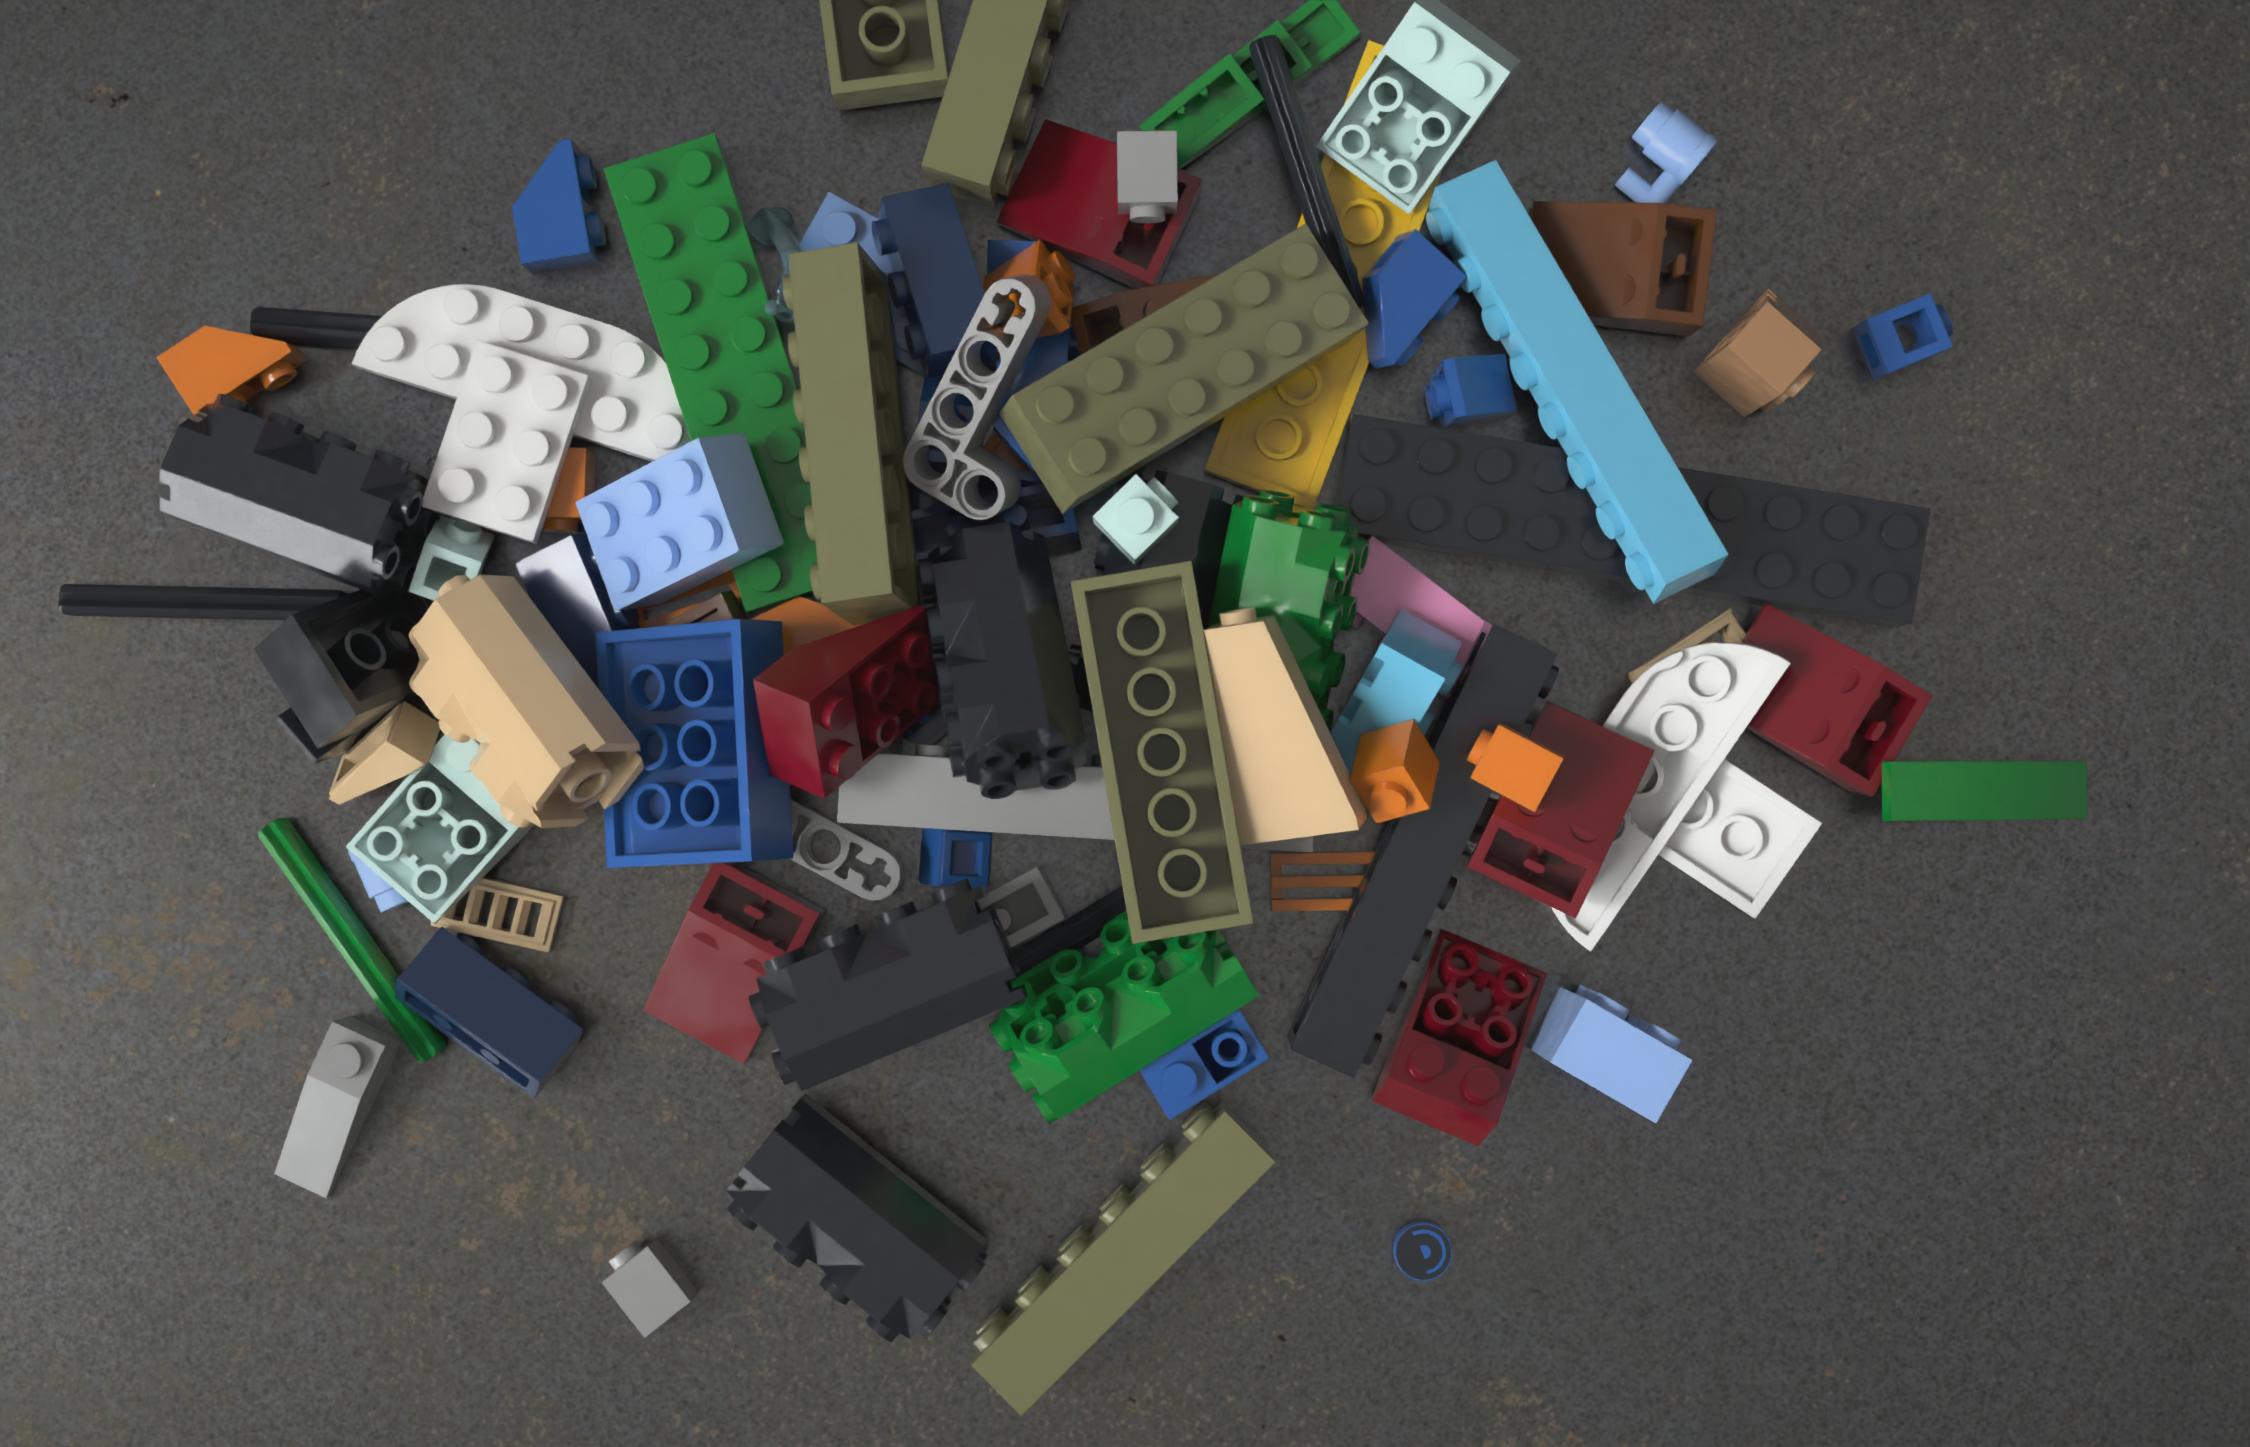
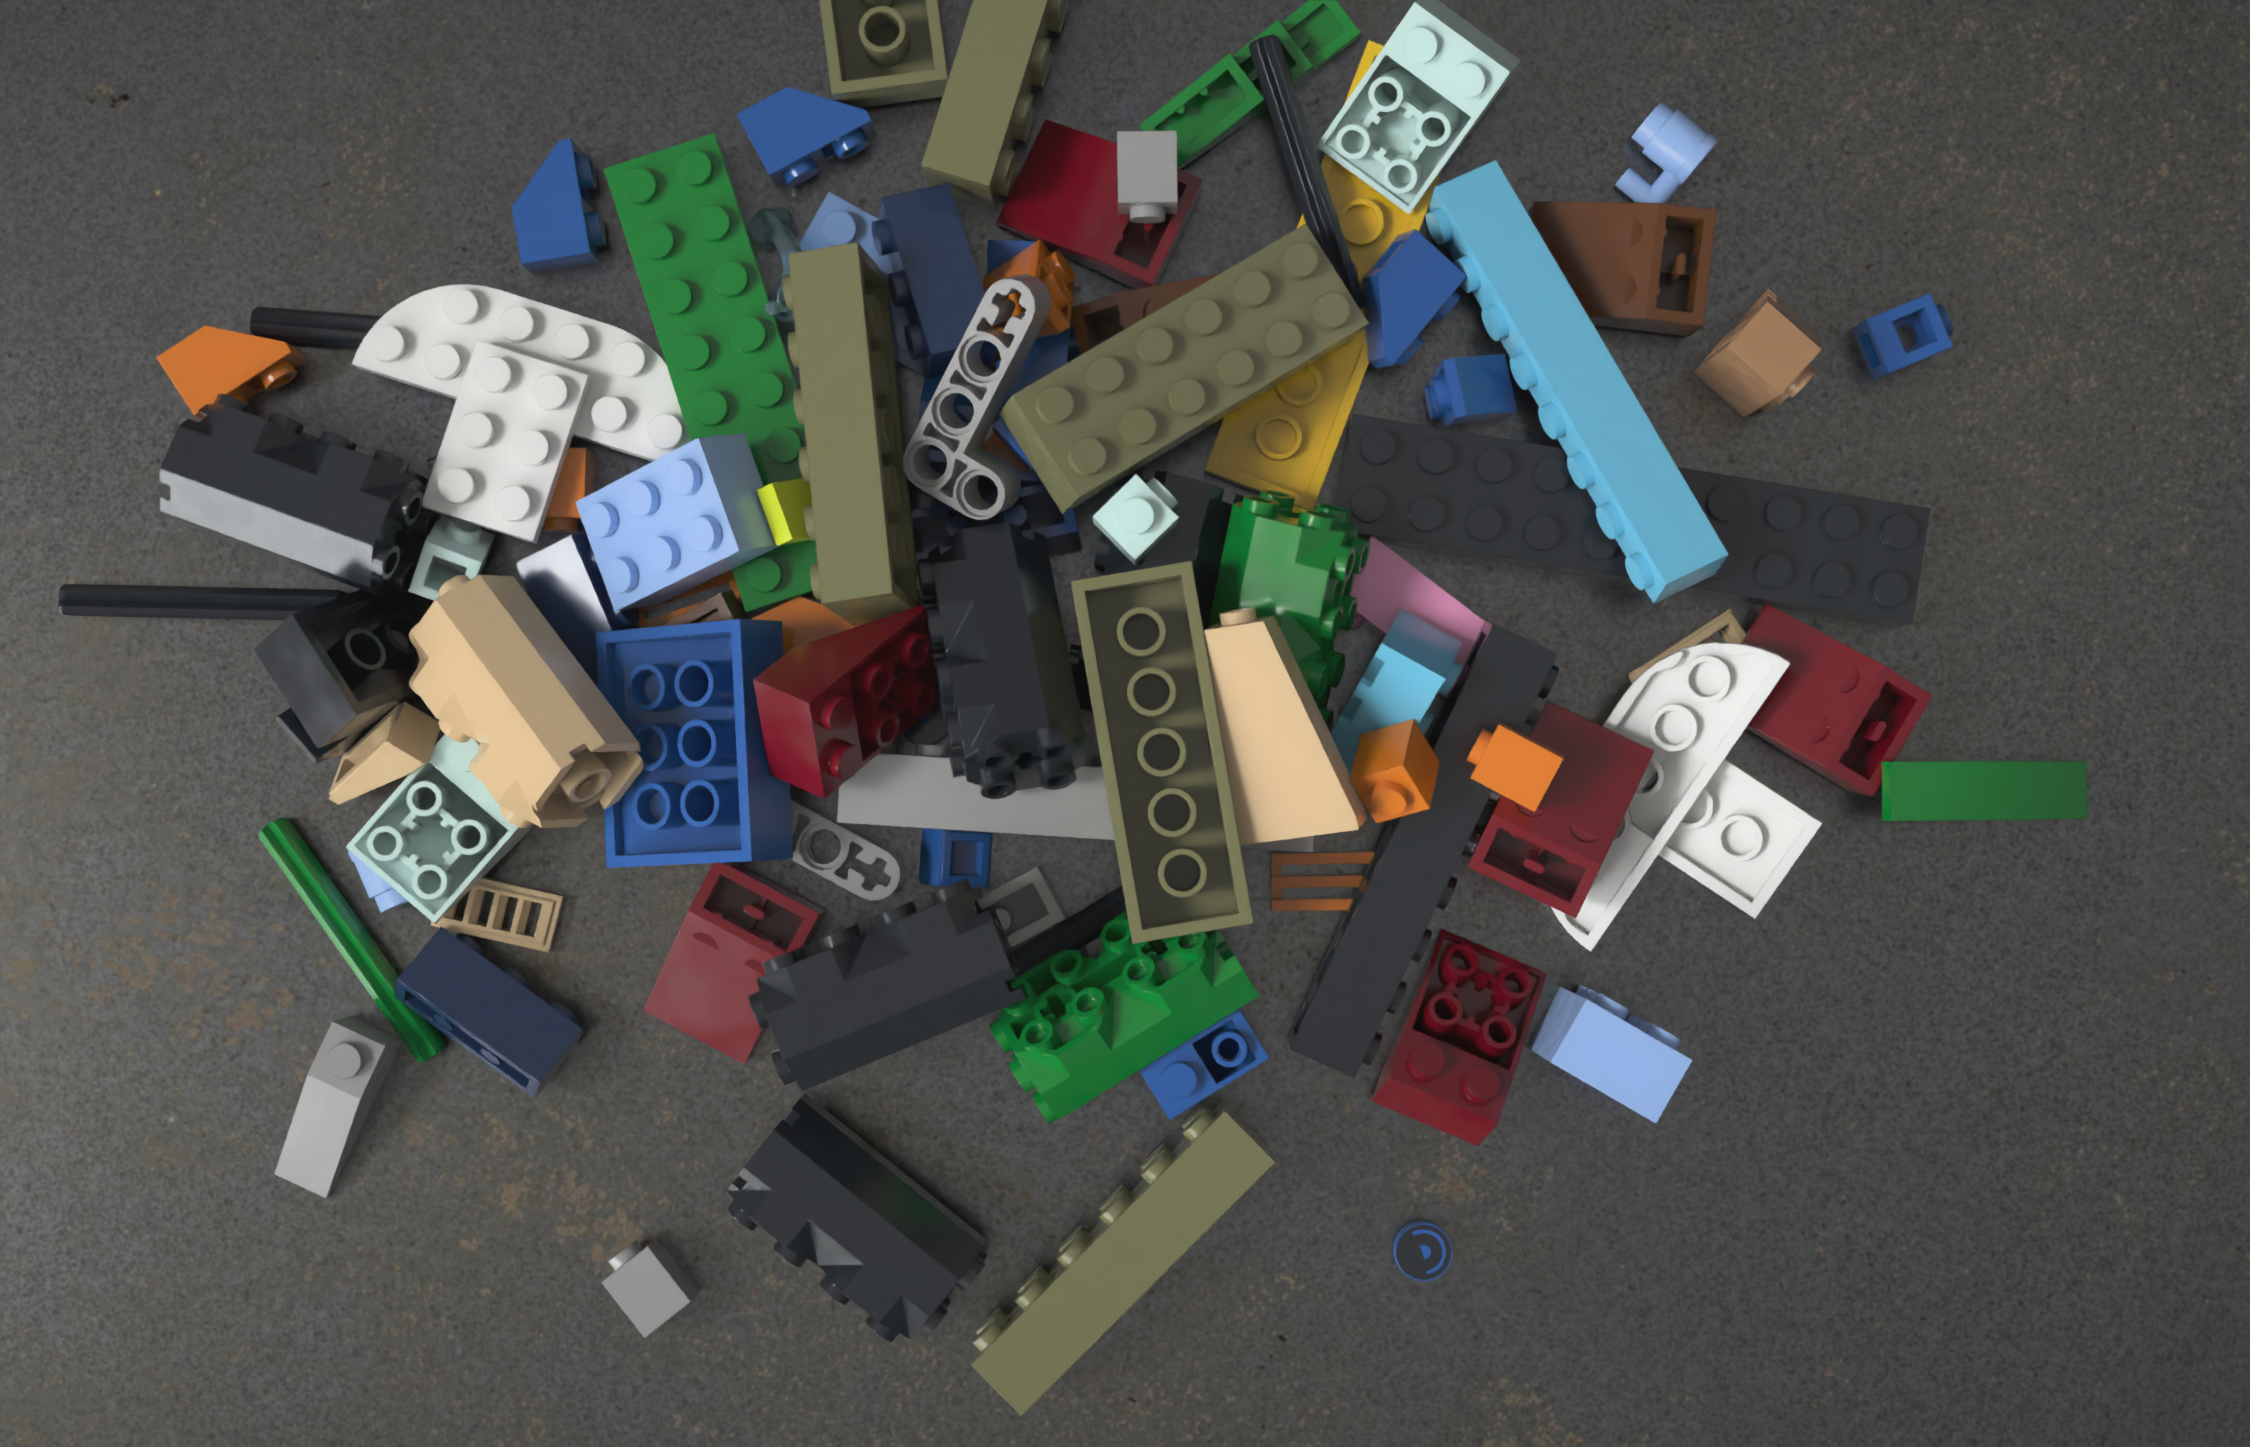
none -> blue slope [737,87,876,187]
none -> neon yellow tile [757,478,812,546]

